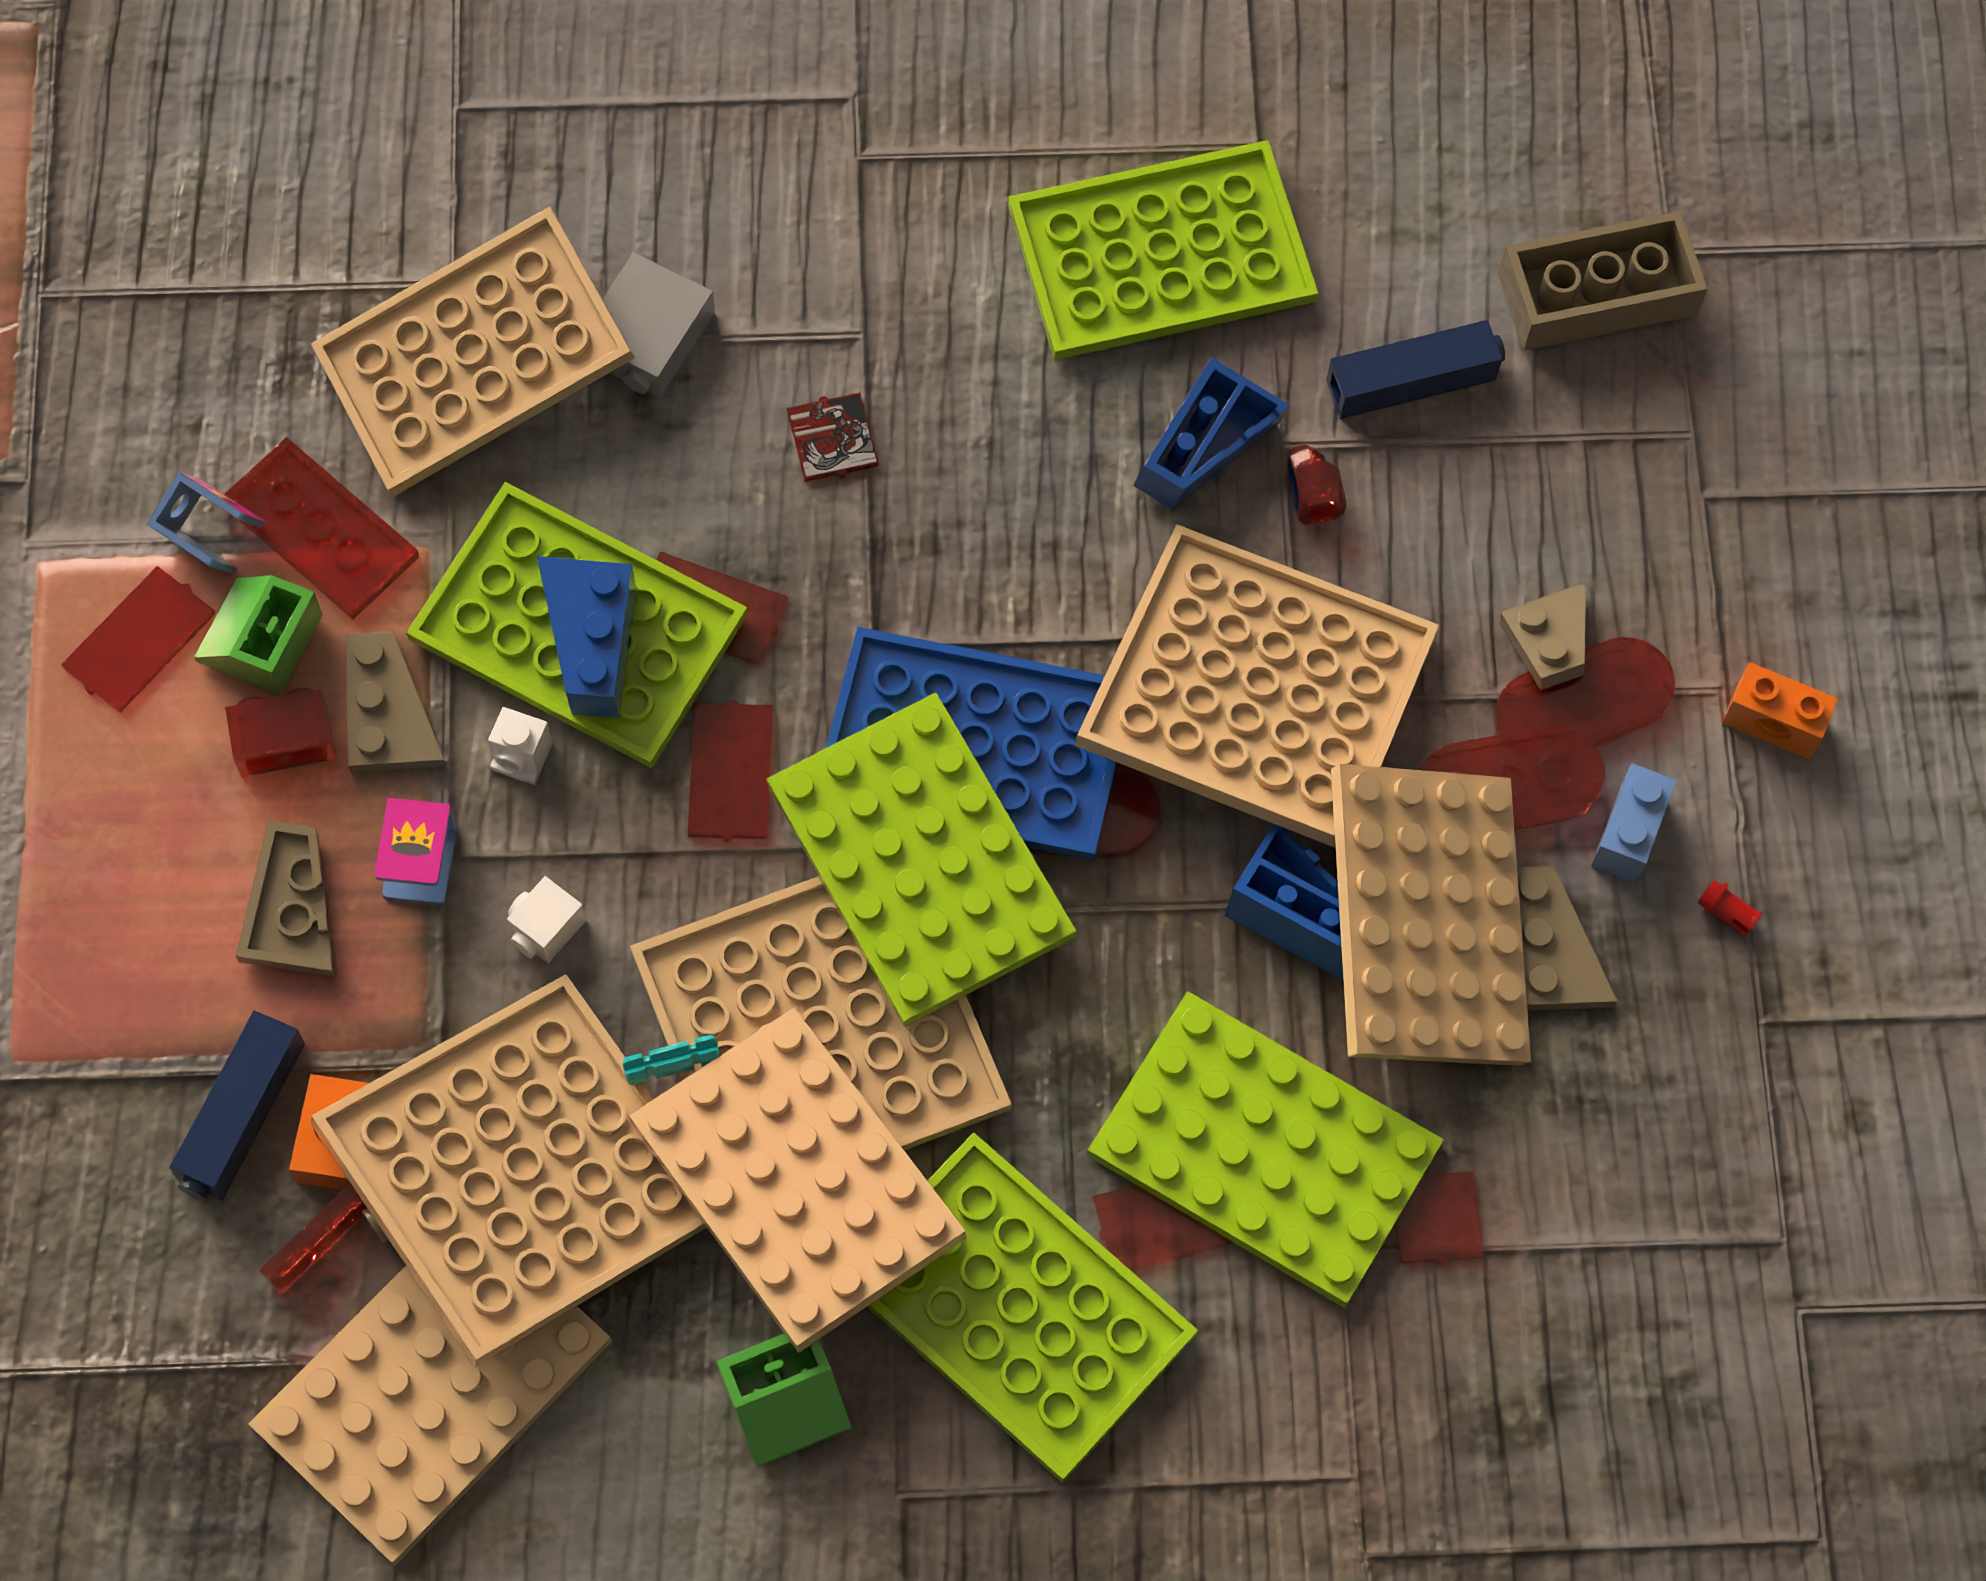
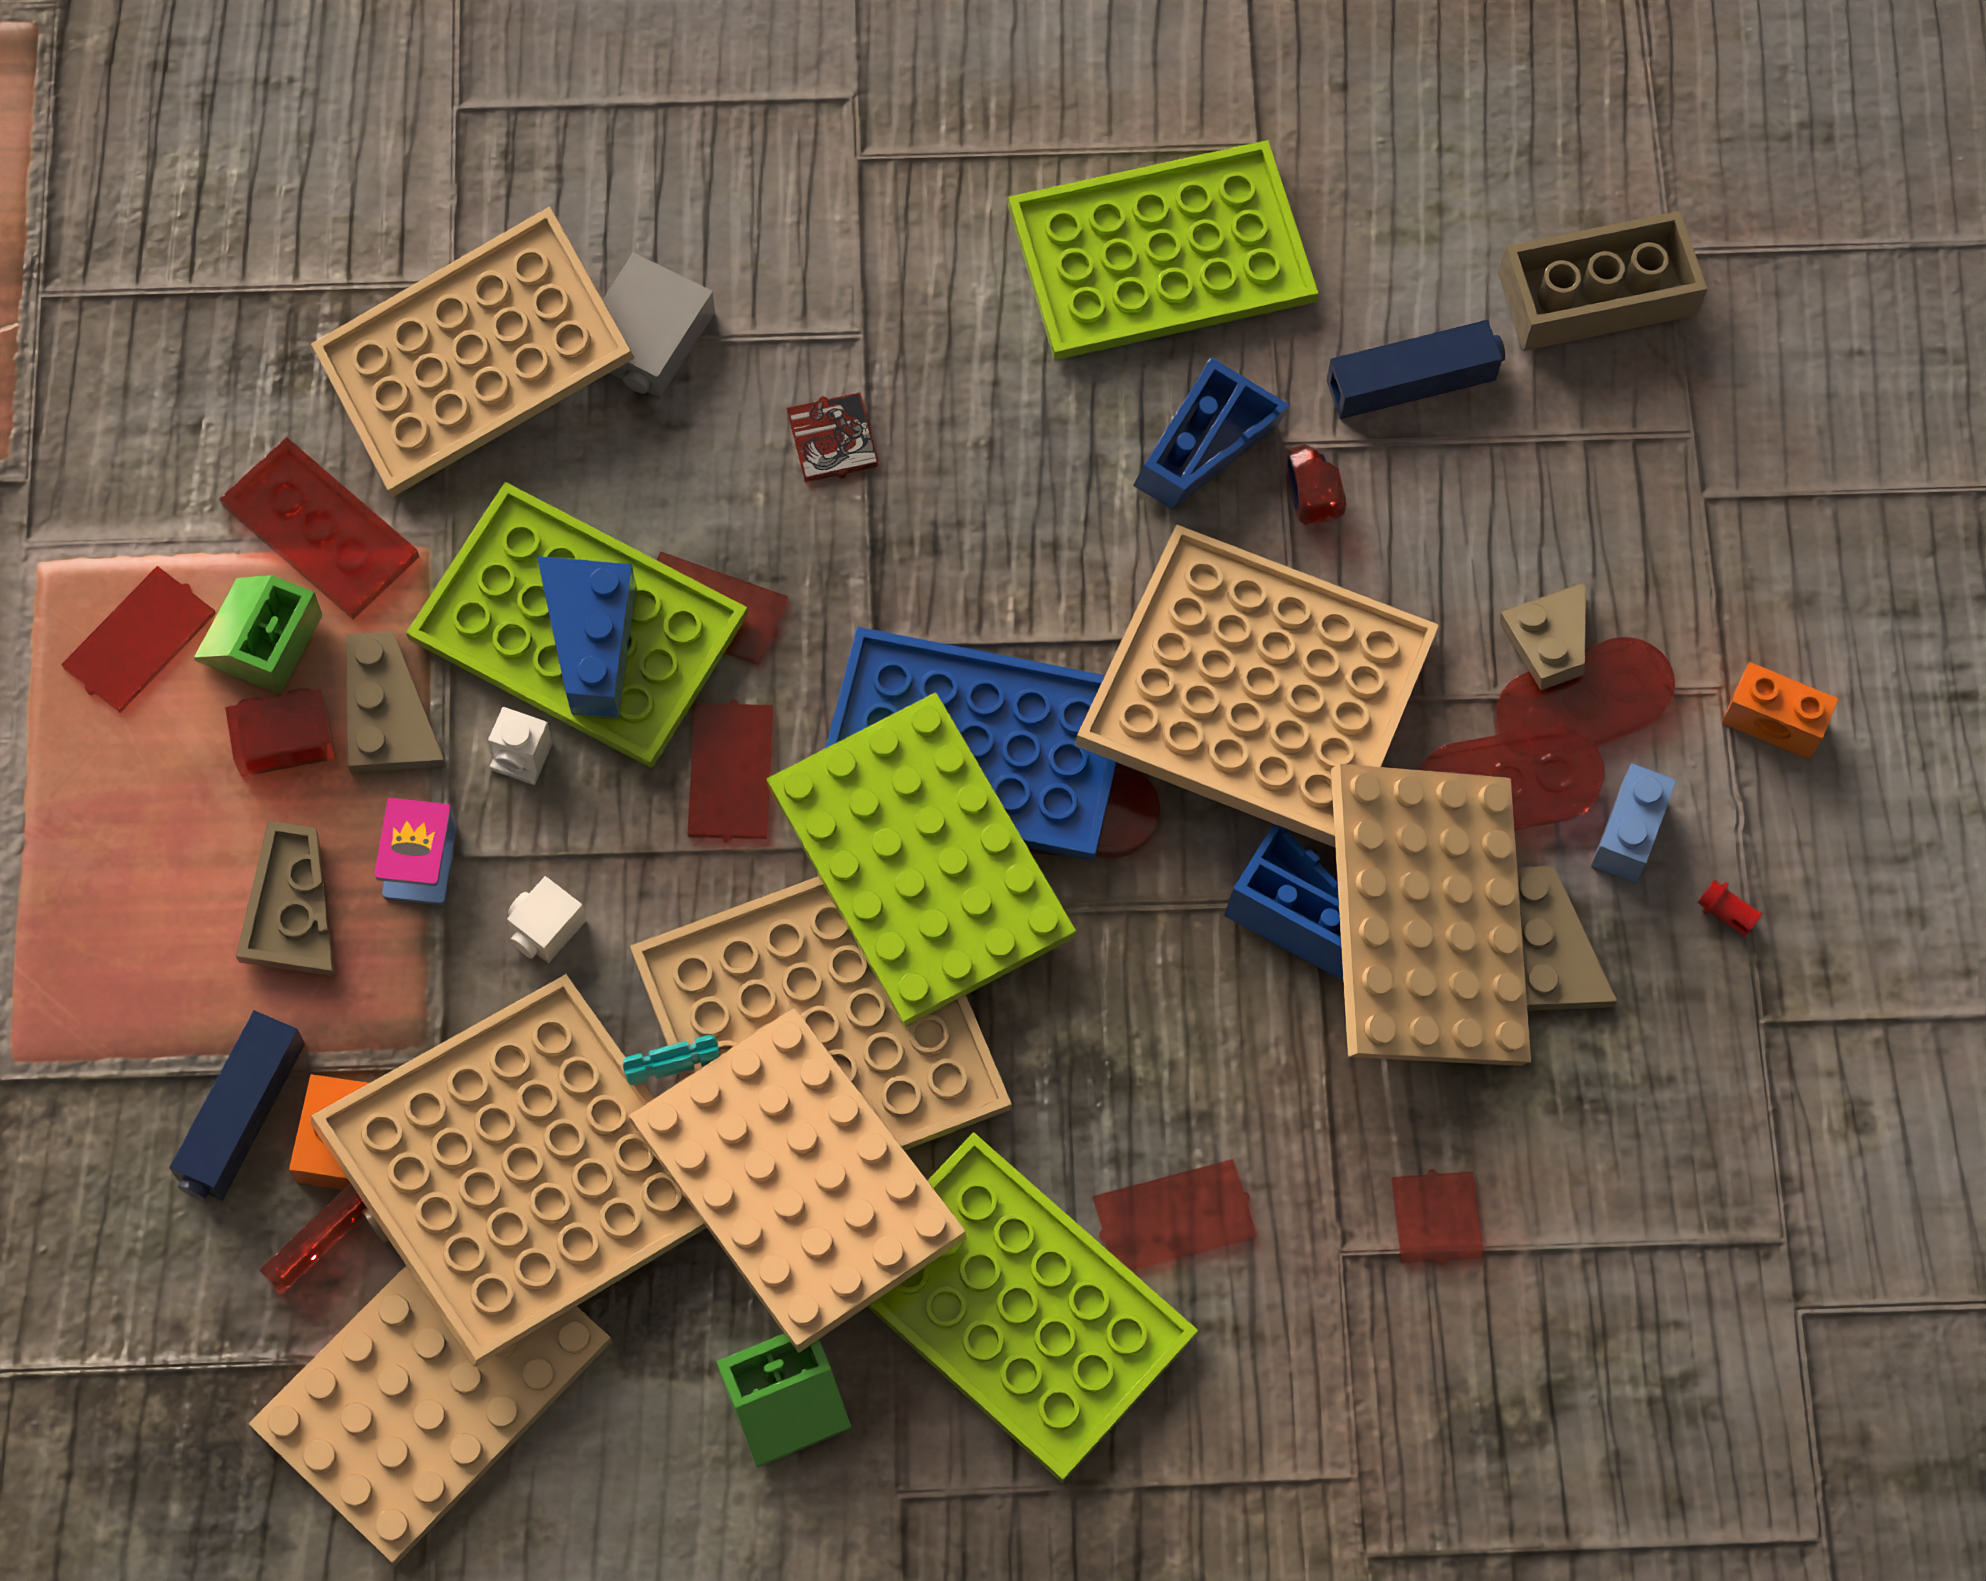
medium blue piece [146,471,265,574] -> none
lime plate [1087,991,1444,1308] -> none

